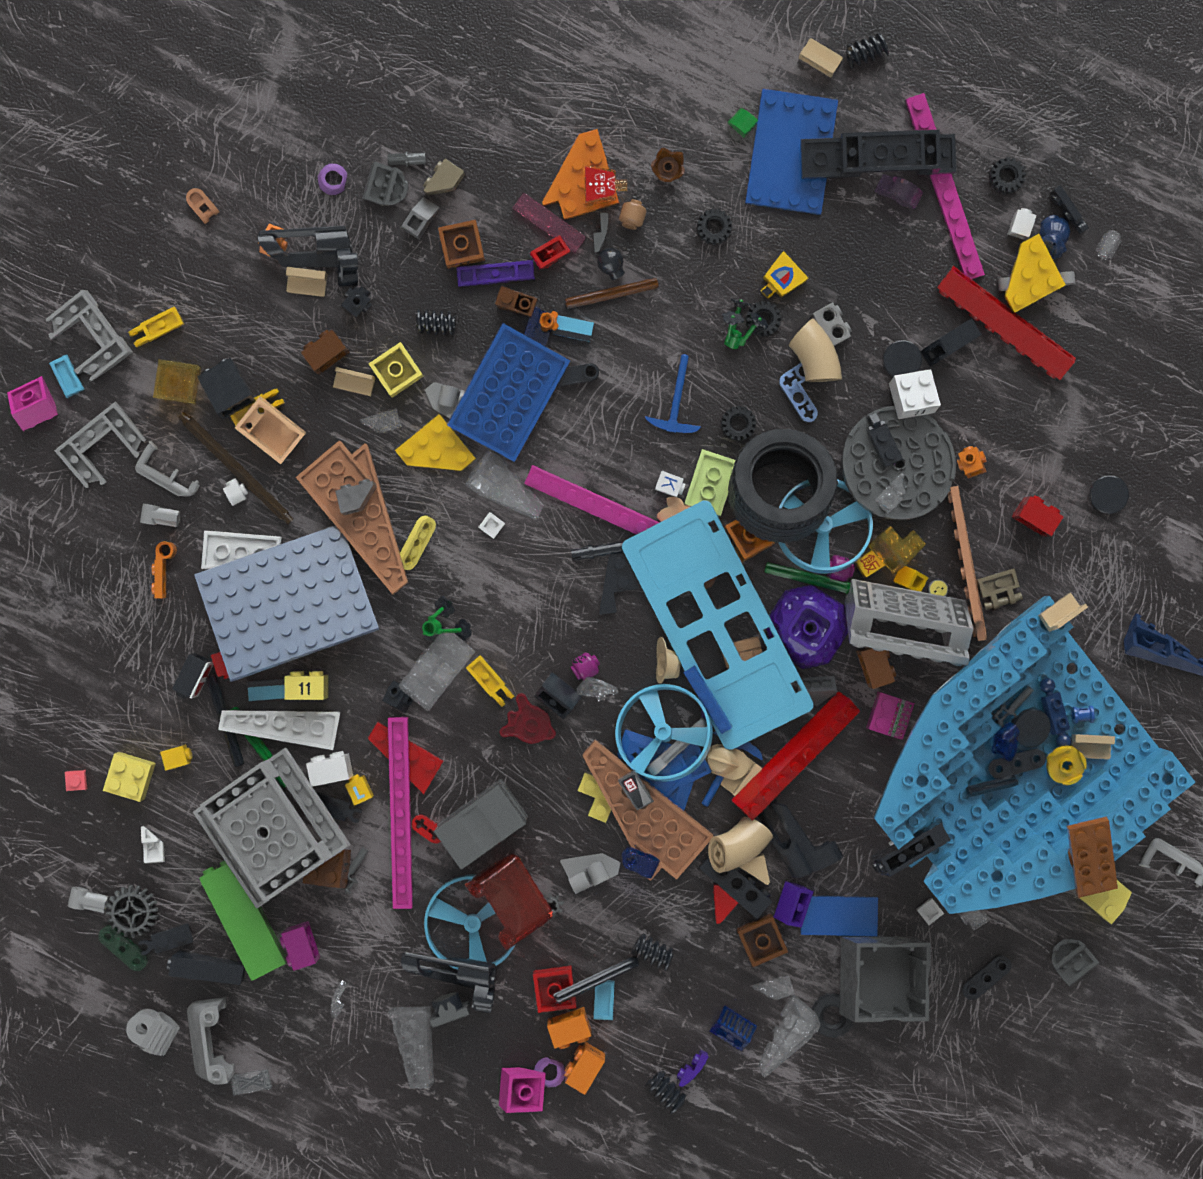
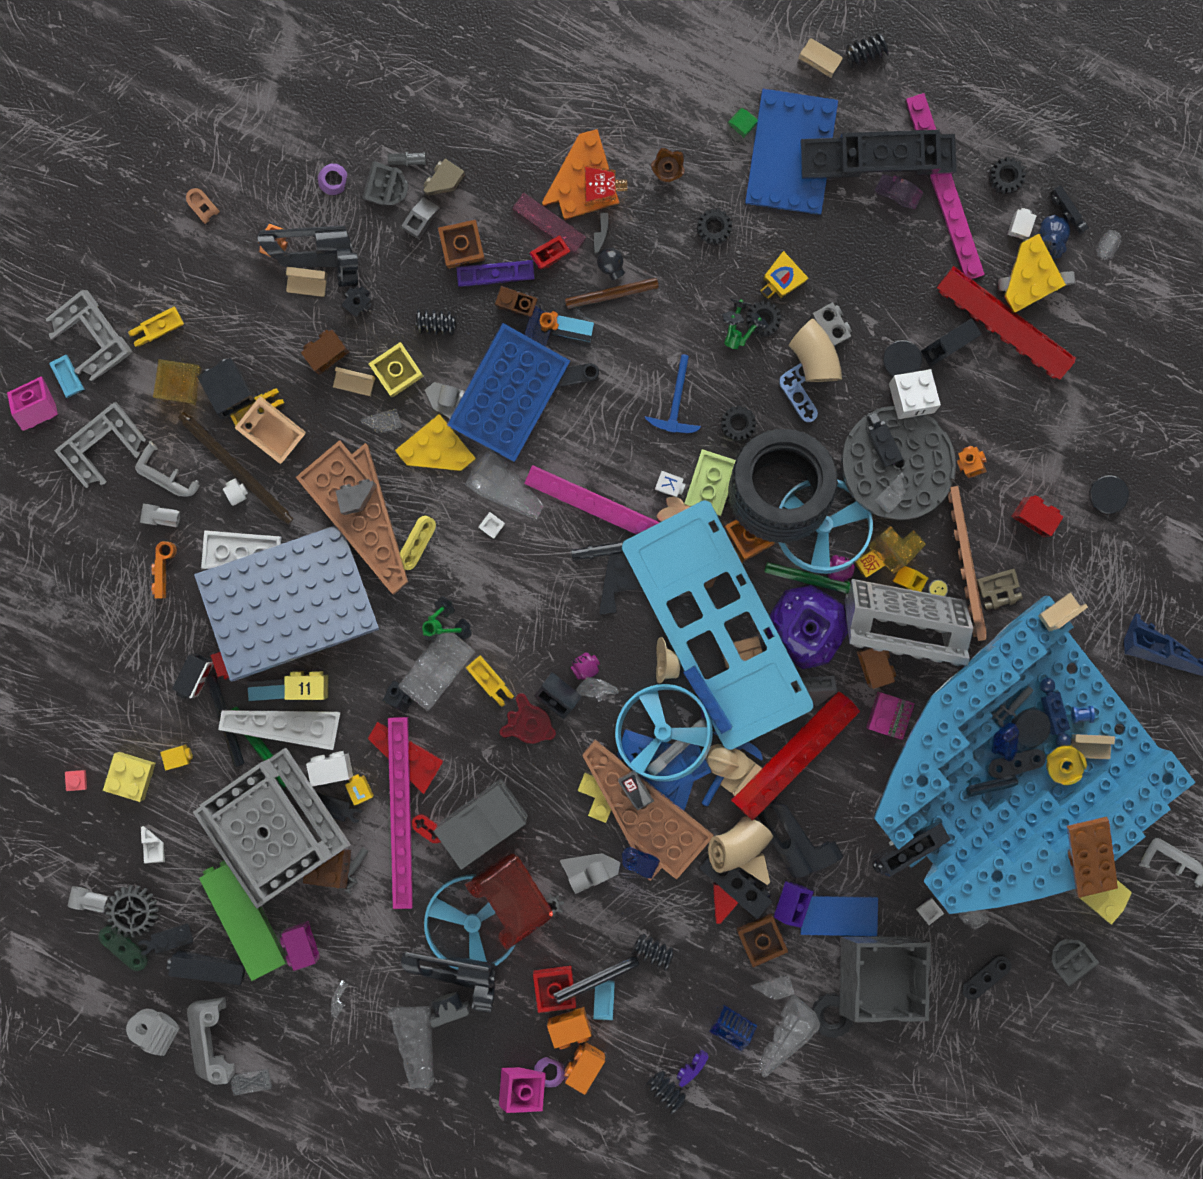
medium nougat head [619,199,646,230] -> none

